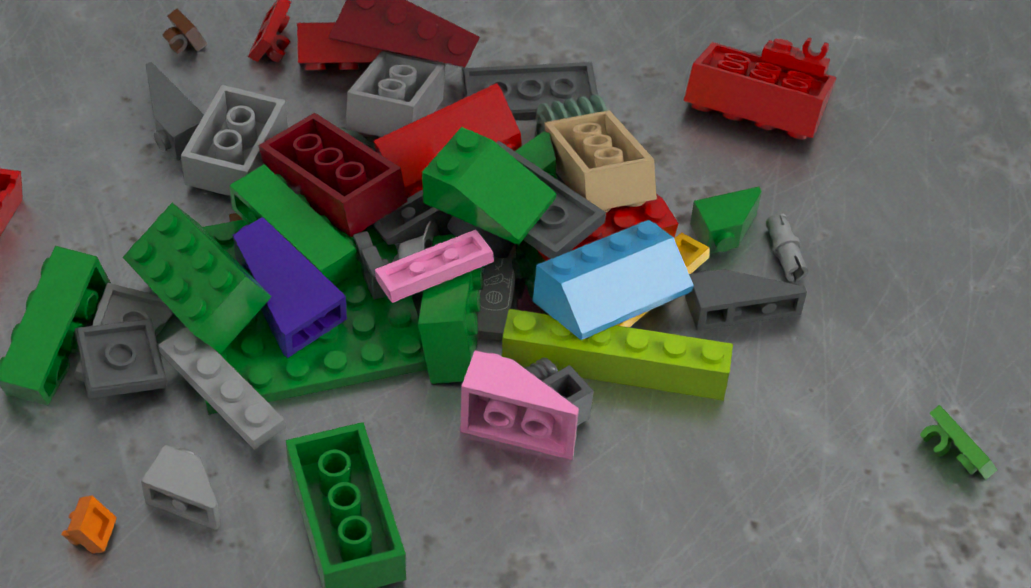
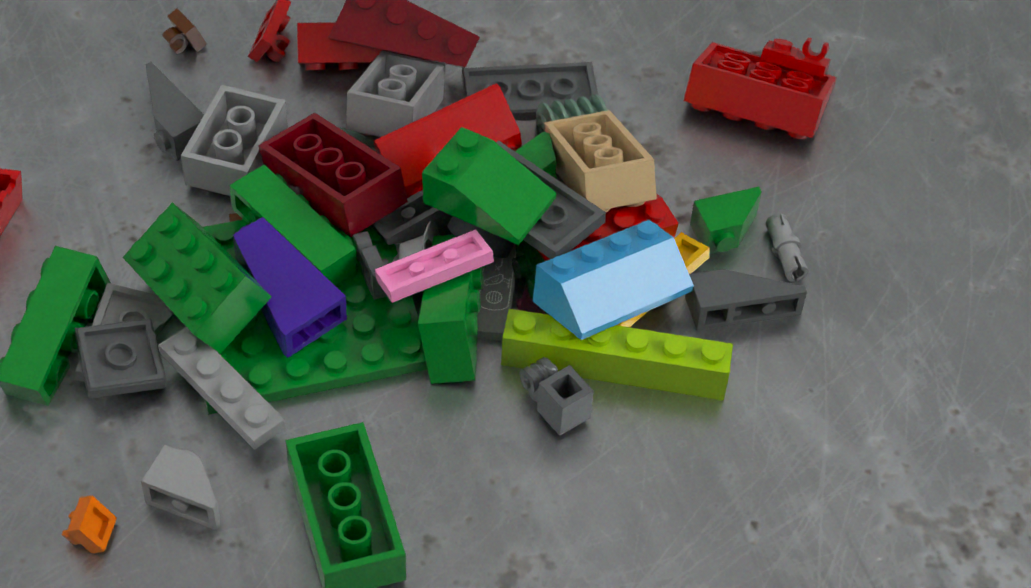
bright pink slope [460,350,579,460] -> none
bright green plate [920,404,998,480] -> none

